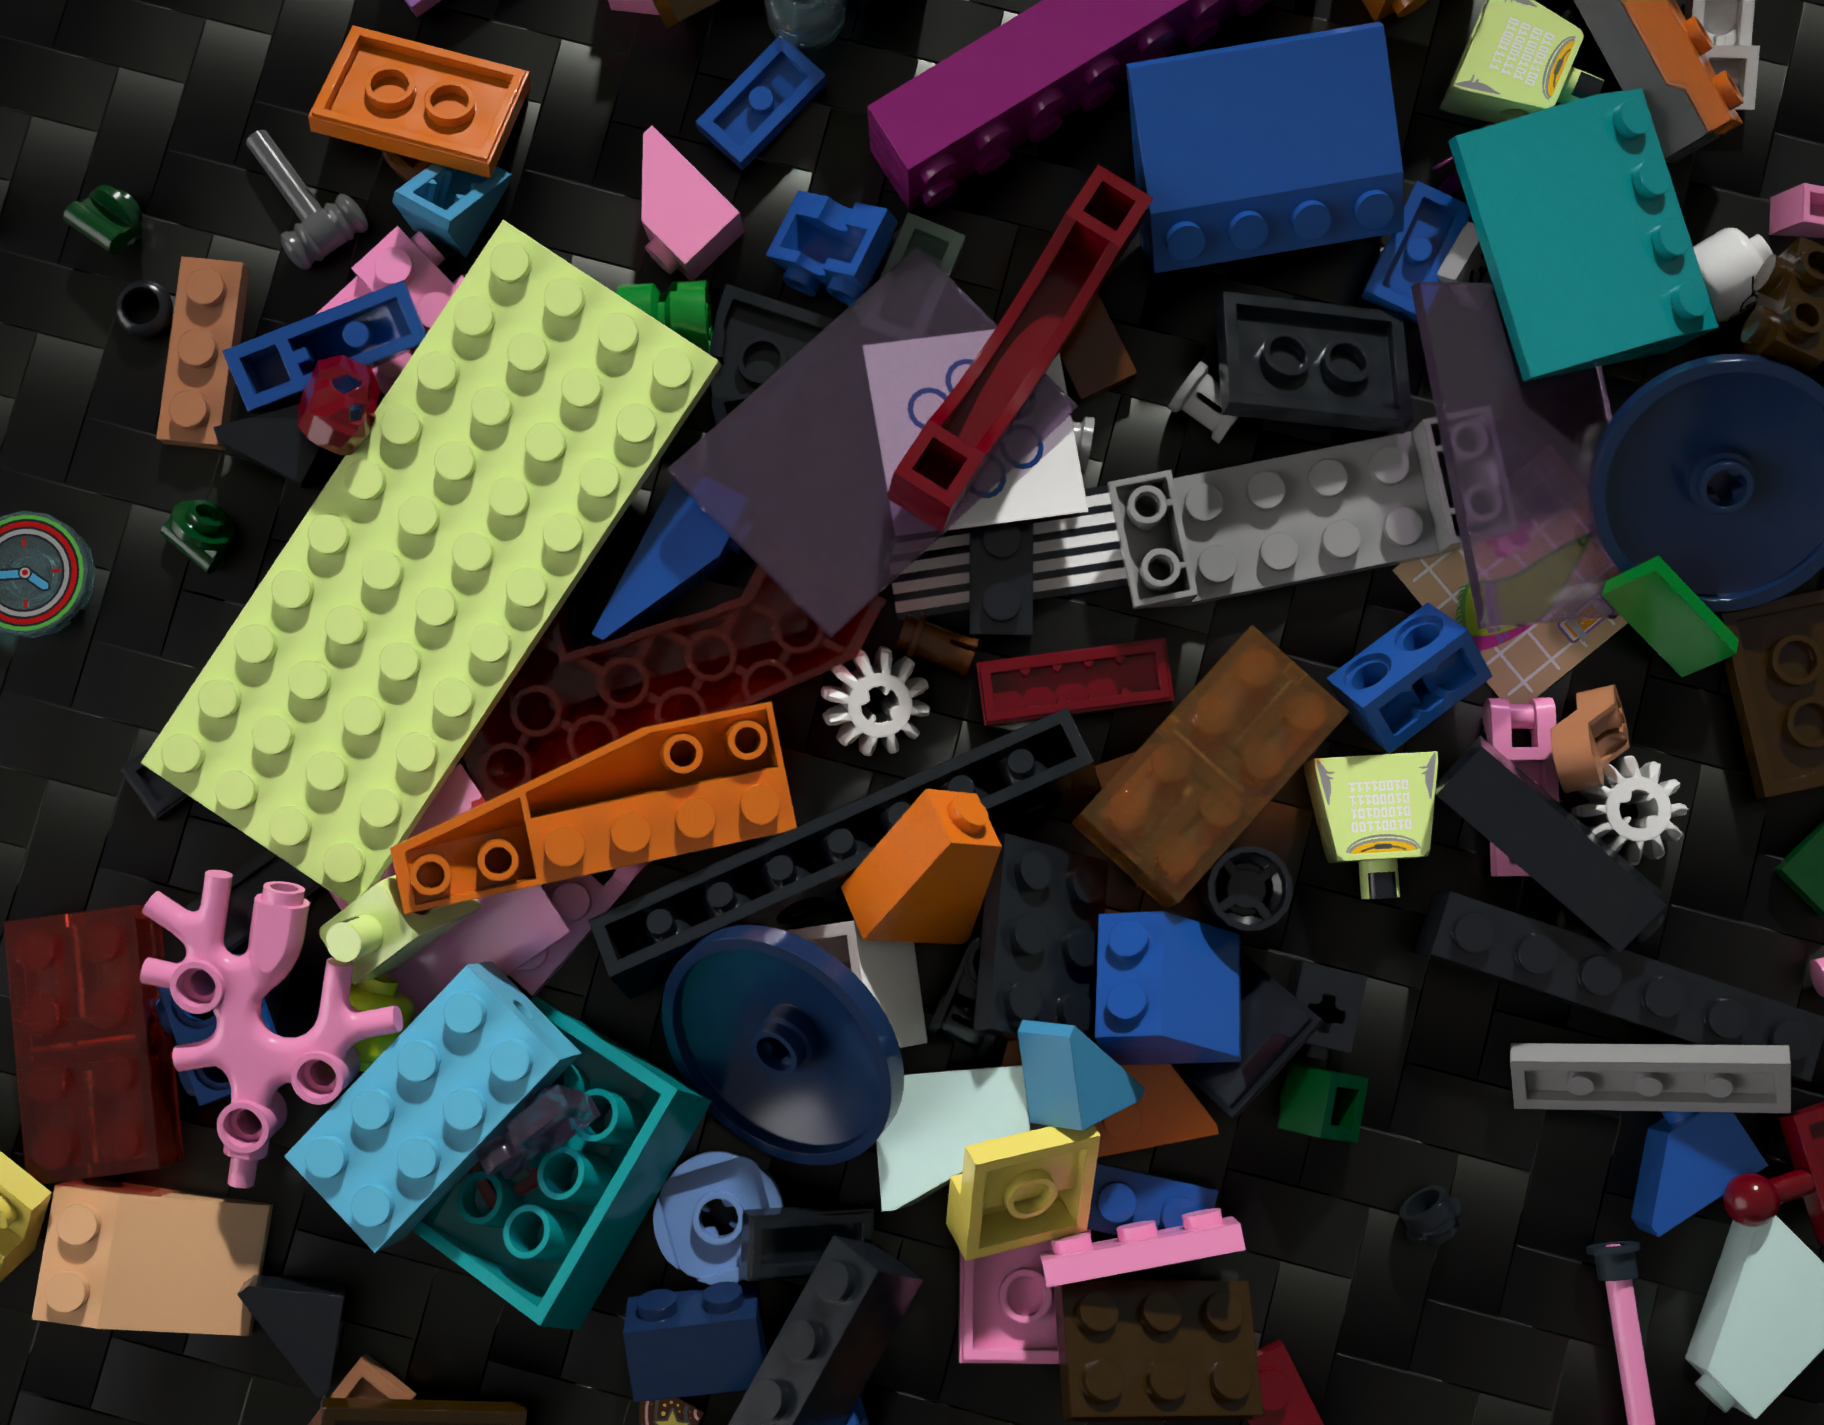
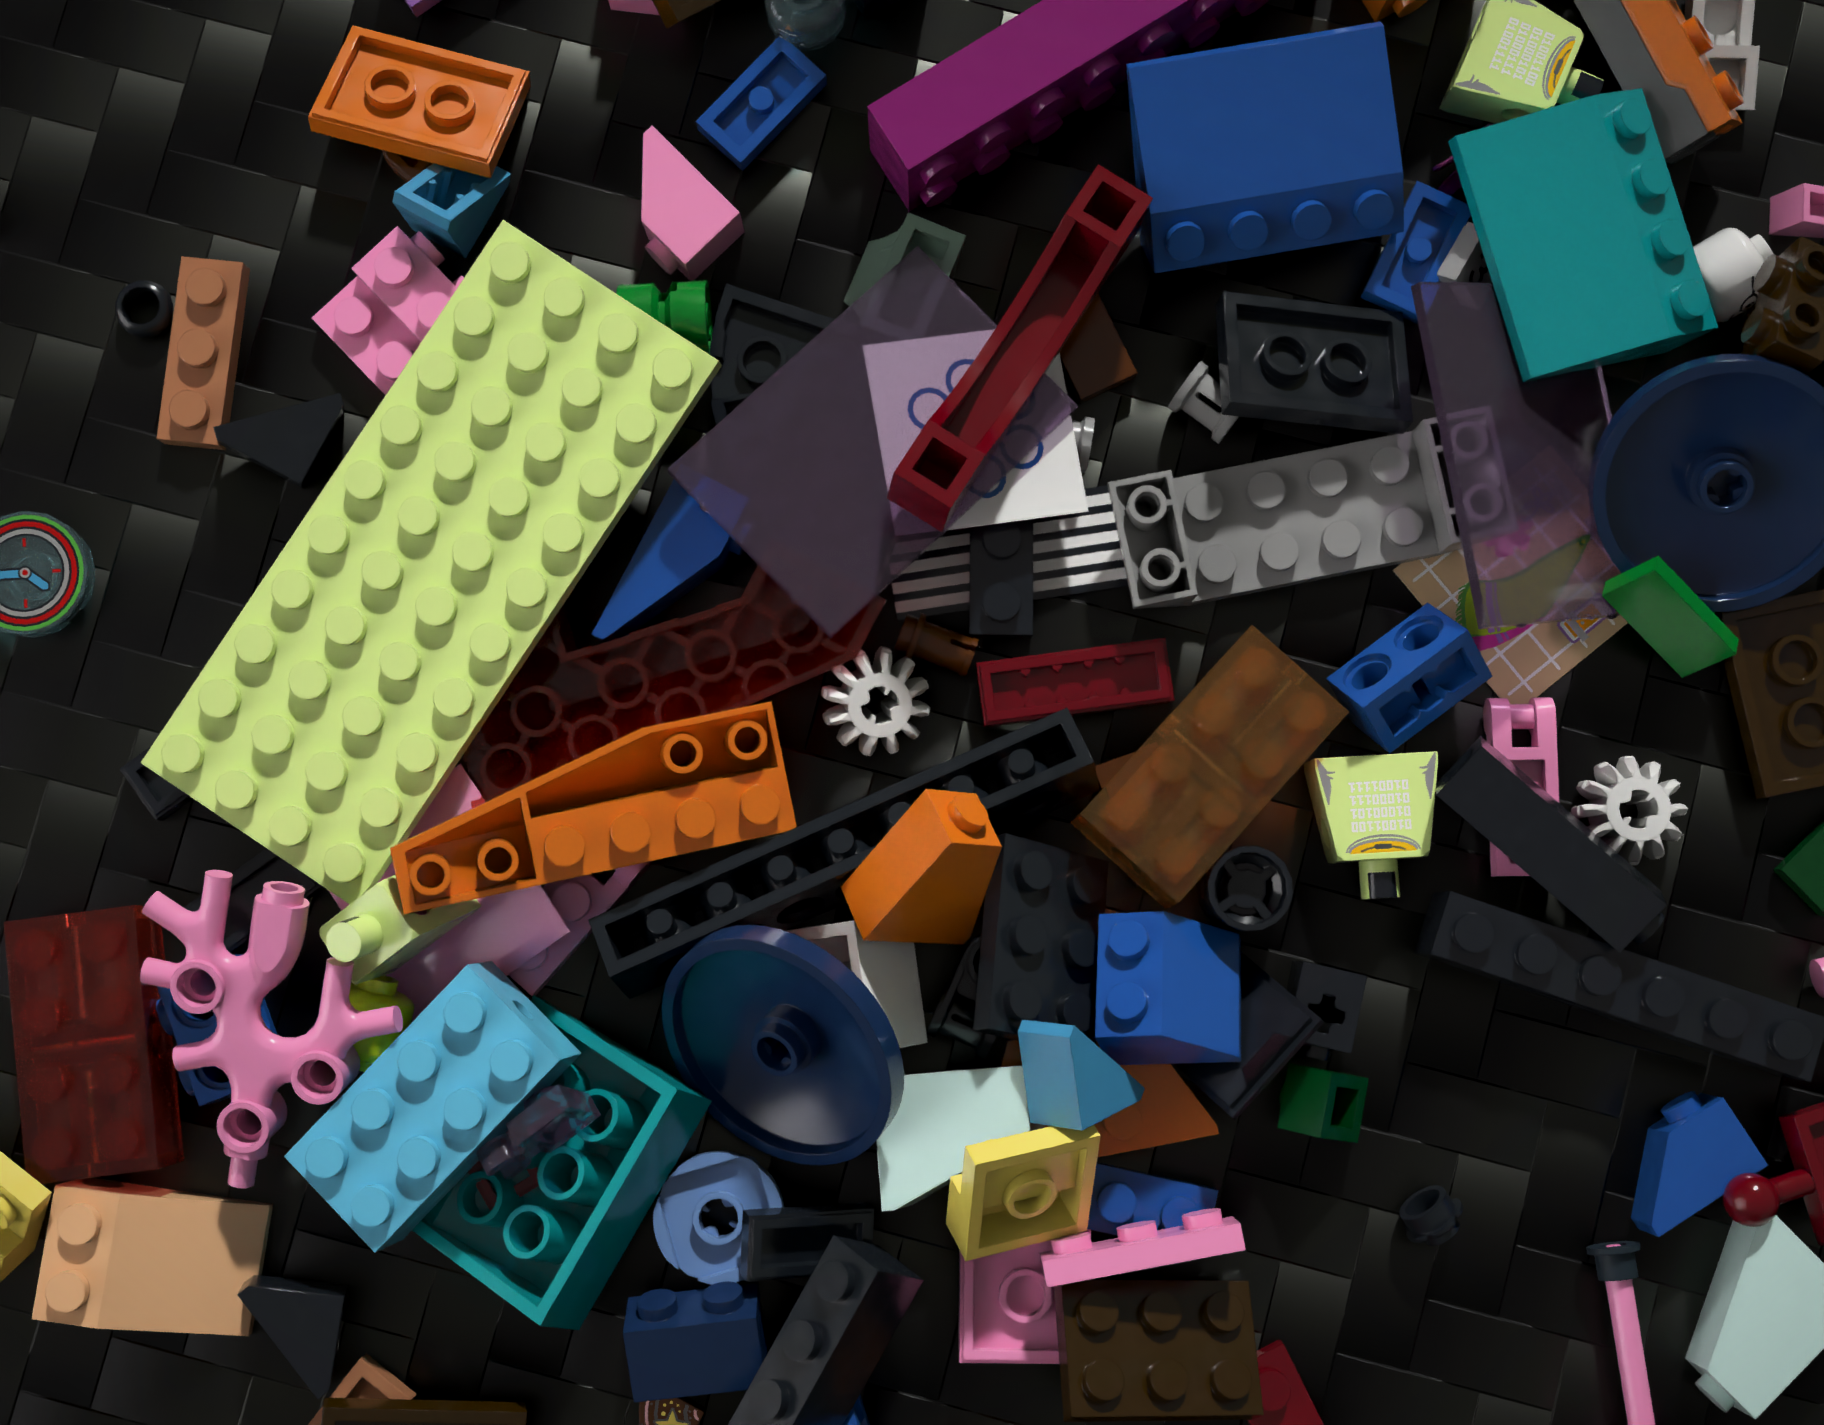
dark green plate [63,185,143,255] -> none
dark green plate [160,500,235,574] -> none
blue slope [222,280,427,414] -> none
dark grey piece [246,130,368,270] -> none
dark red rock [298,355,381,455] -> none
blue cylinder [765,190,898,307] -> none
light grey plate [1510,1043,1791,1113] -> none
nougat piece [1550,684,1630,793] -> none

